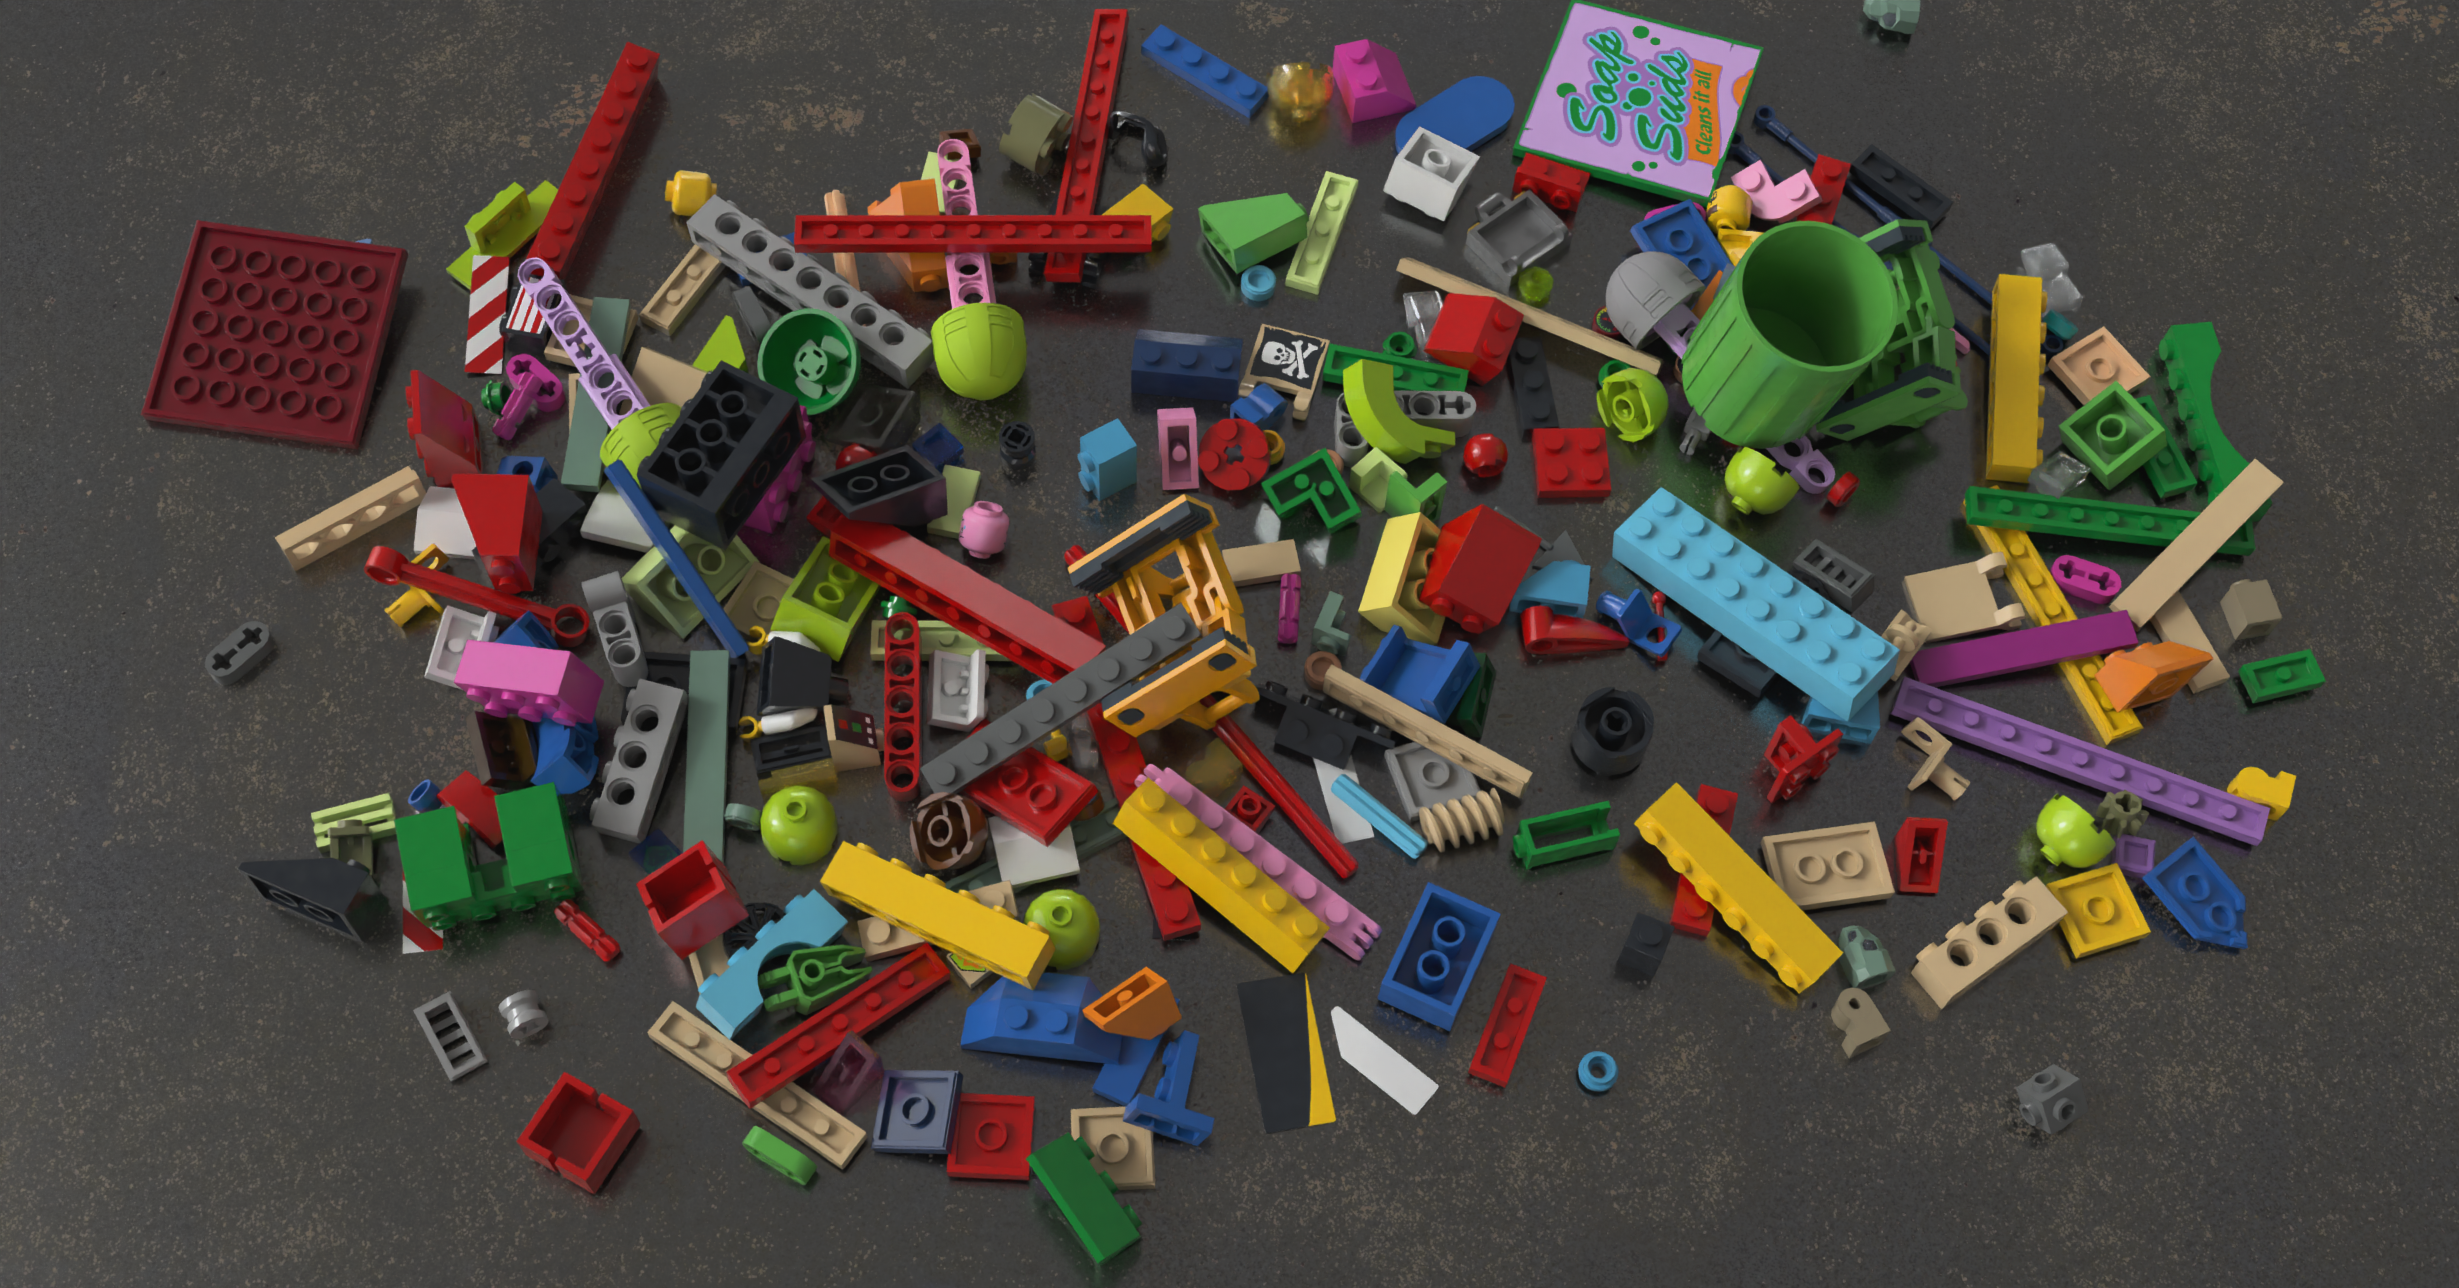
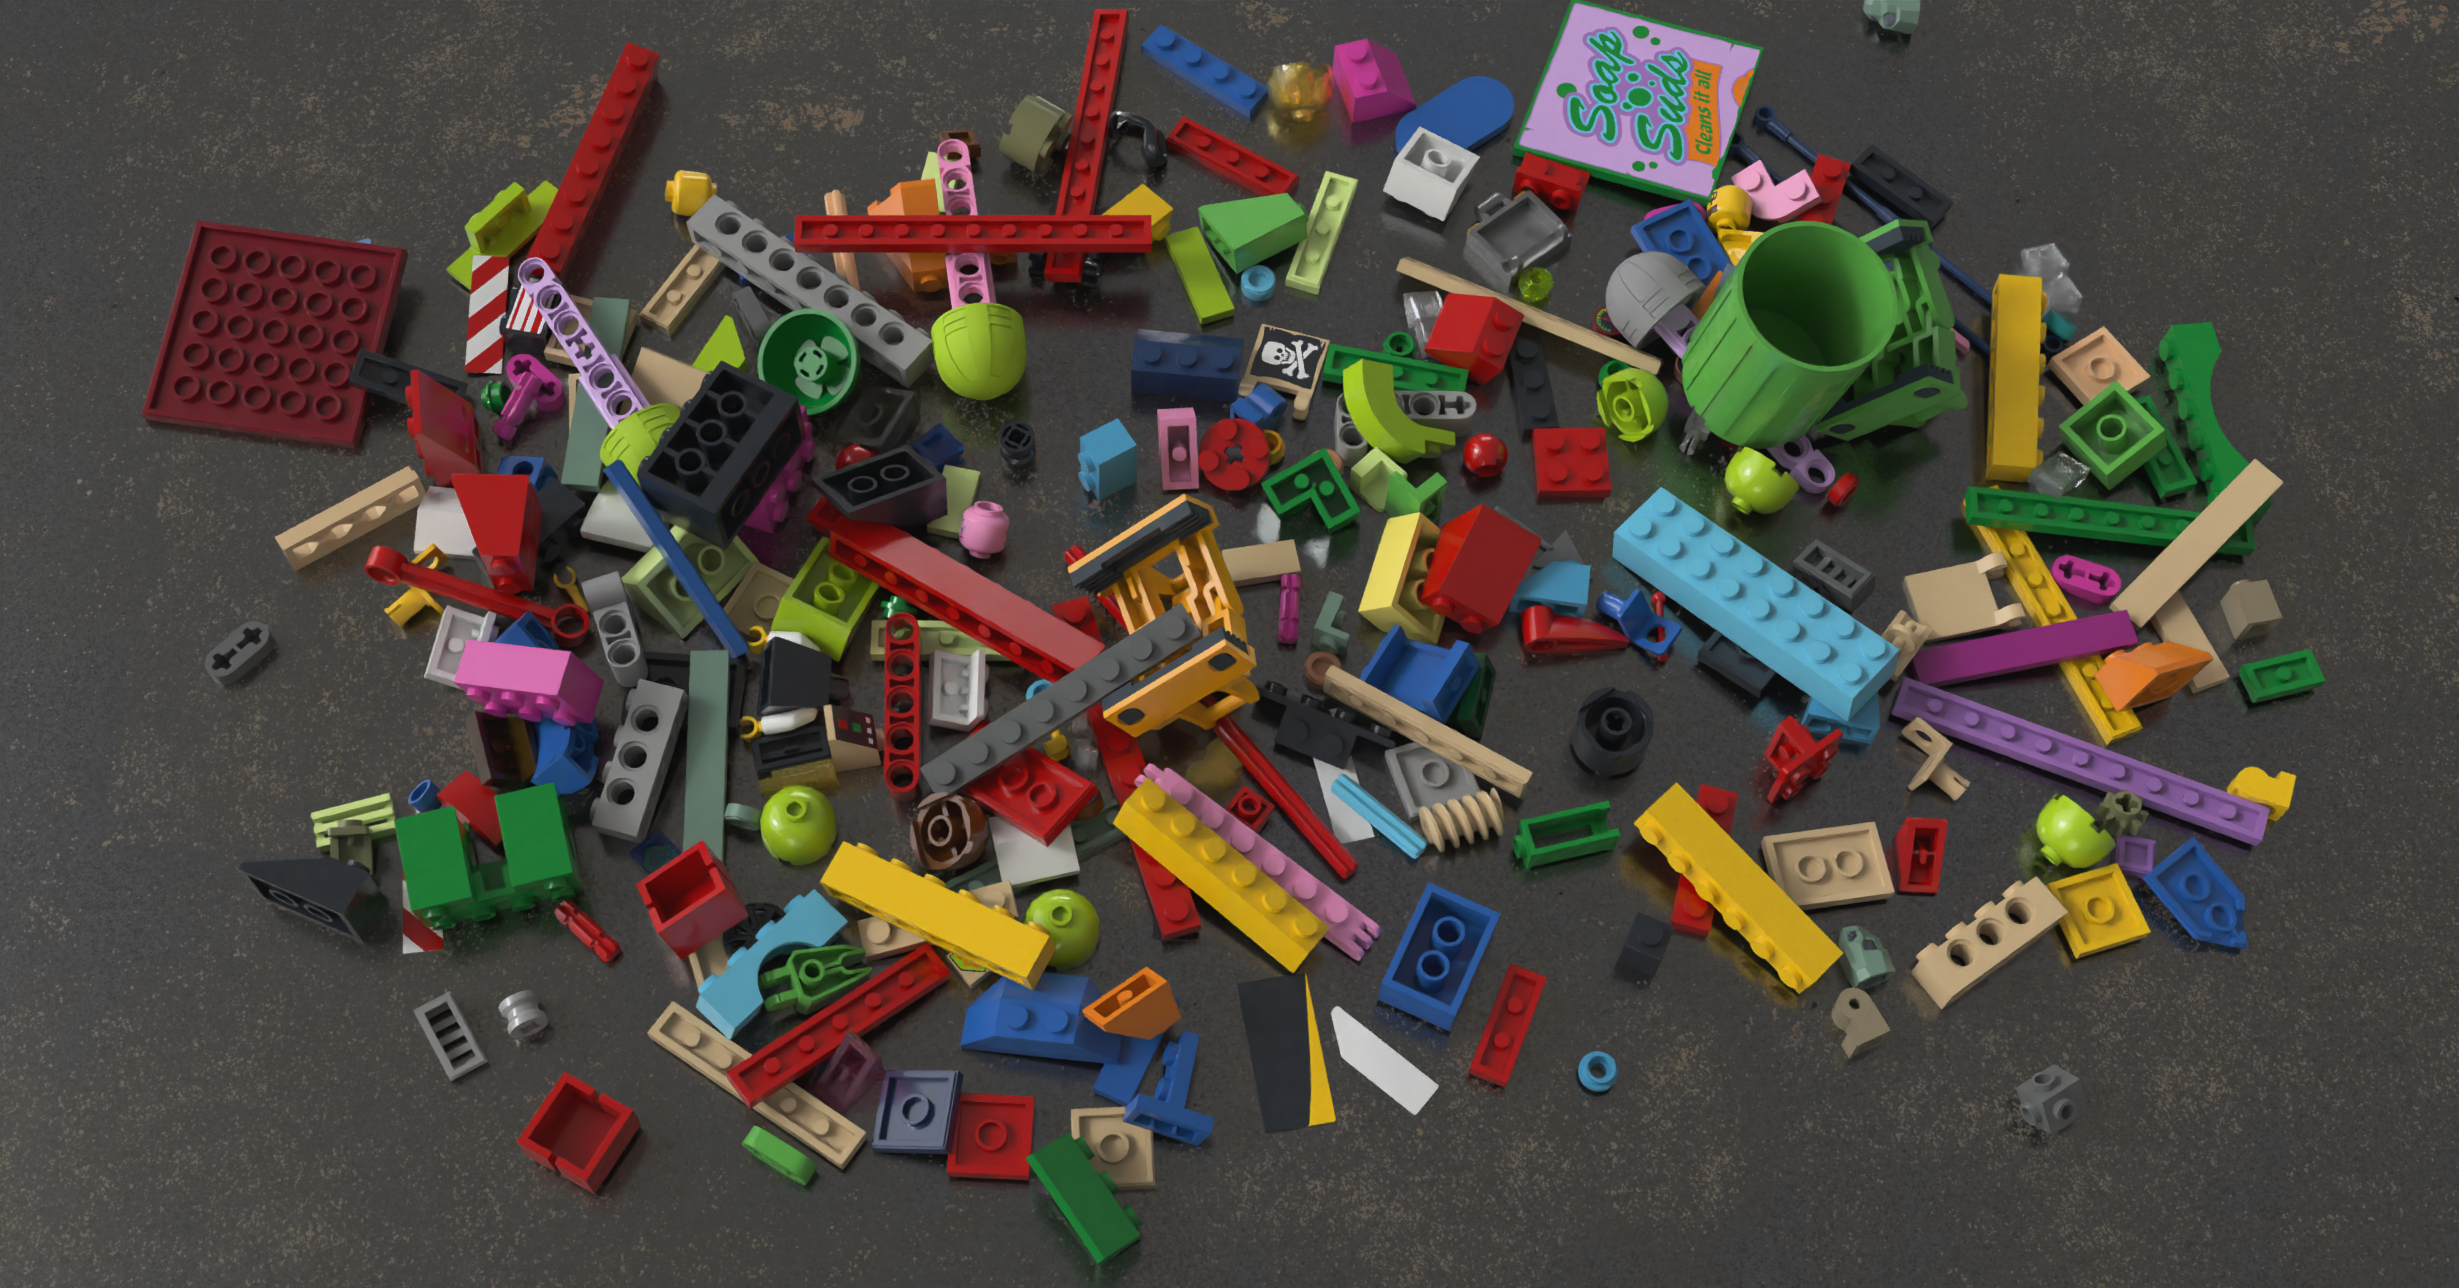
none -> black plate [349,348,468,405]
none -> yellow hand [553,566,590,613]
none -> lime tile [1165,226,1235,325]
none -> red tile [1166,116,1300,196]

